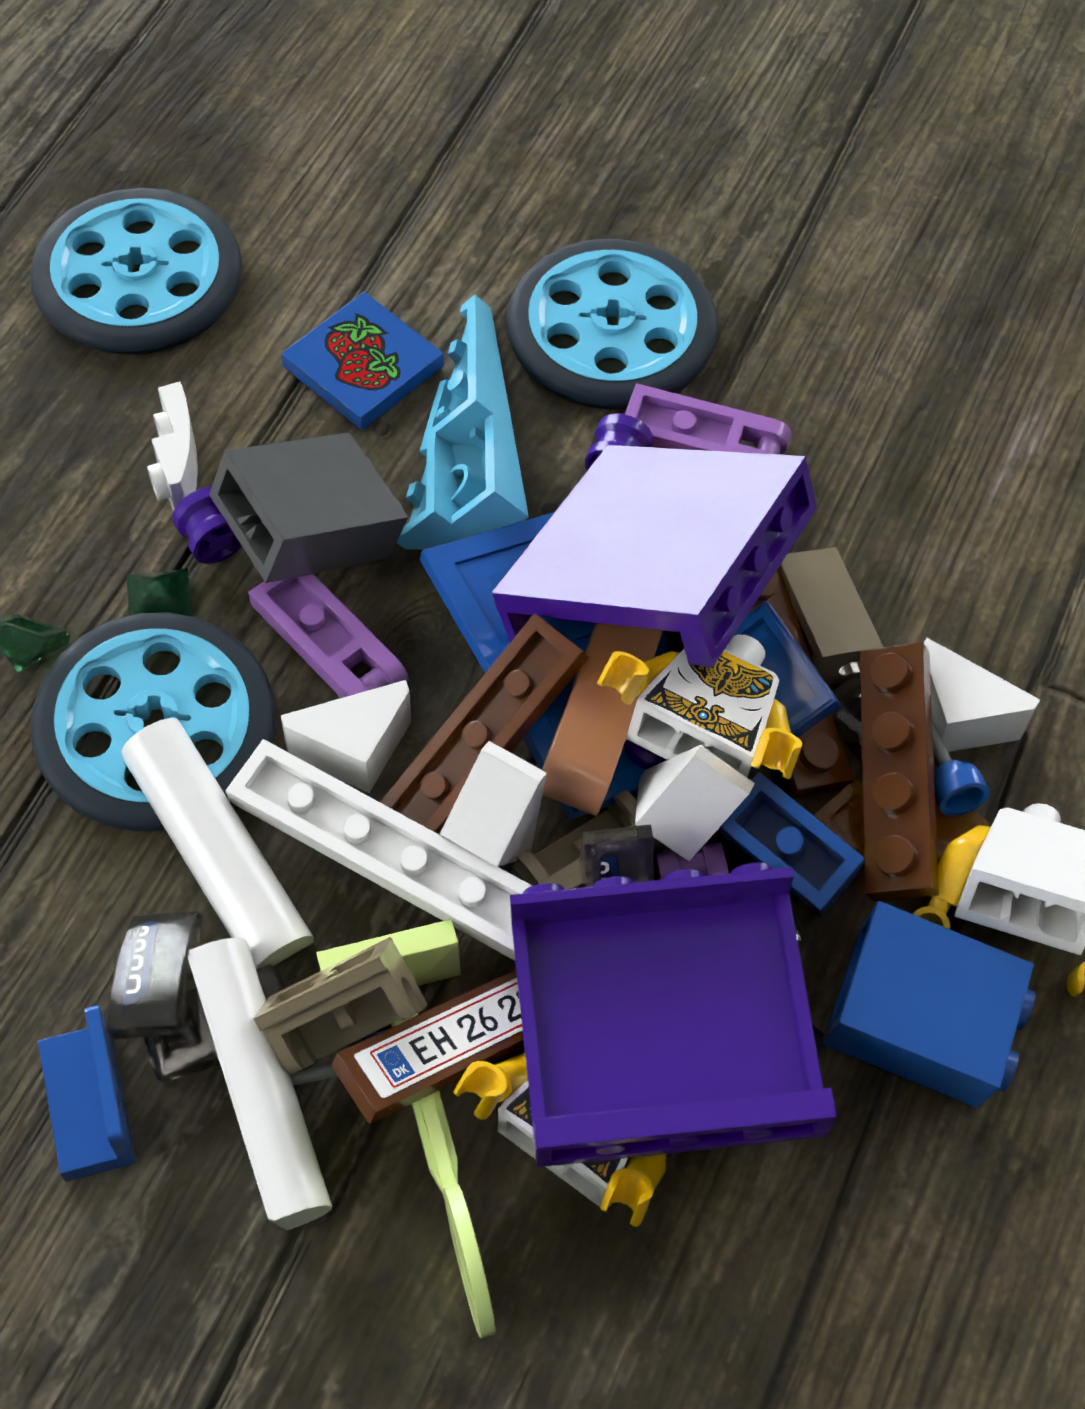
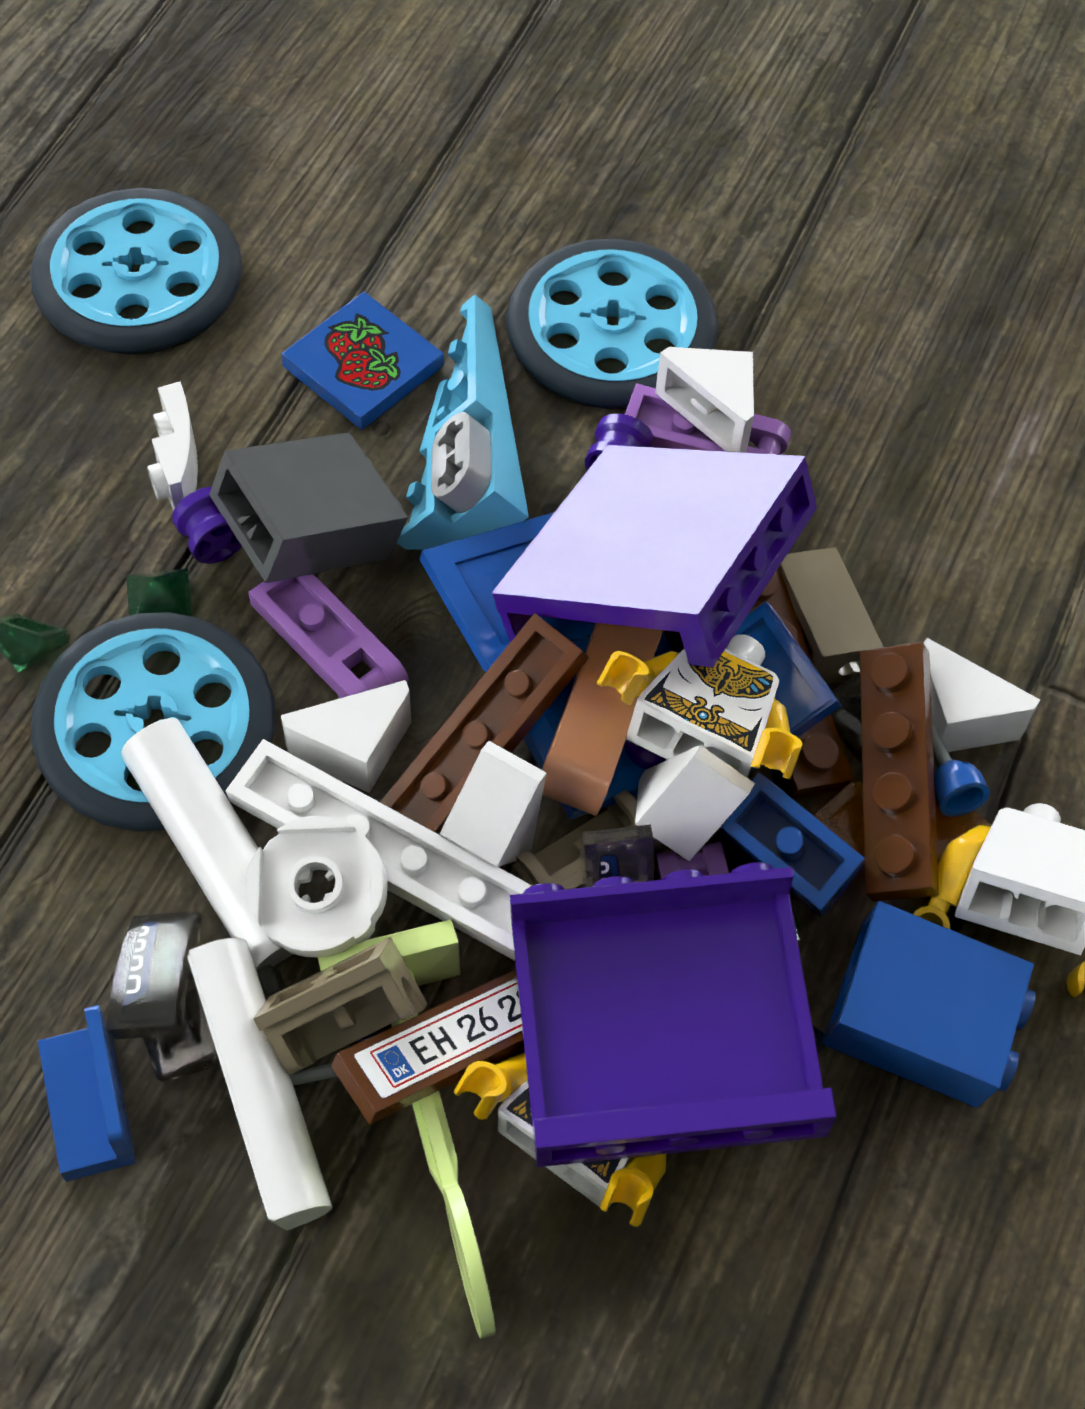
none -> white plate [245,815,388,957]
none -> light grey beam [431,412,491,513]
none -> white slope [655,347,754,453]

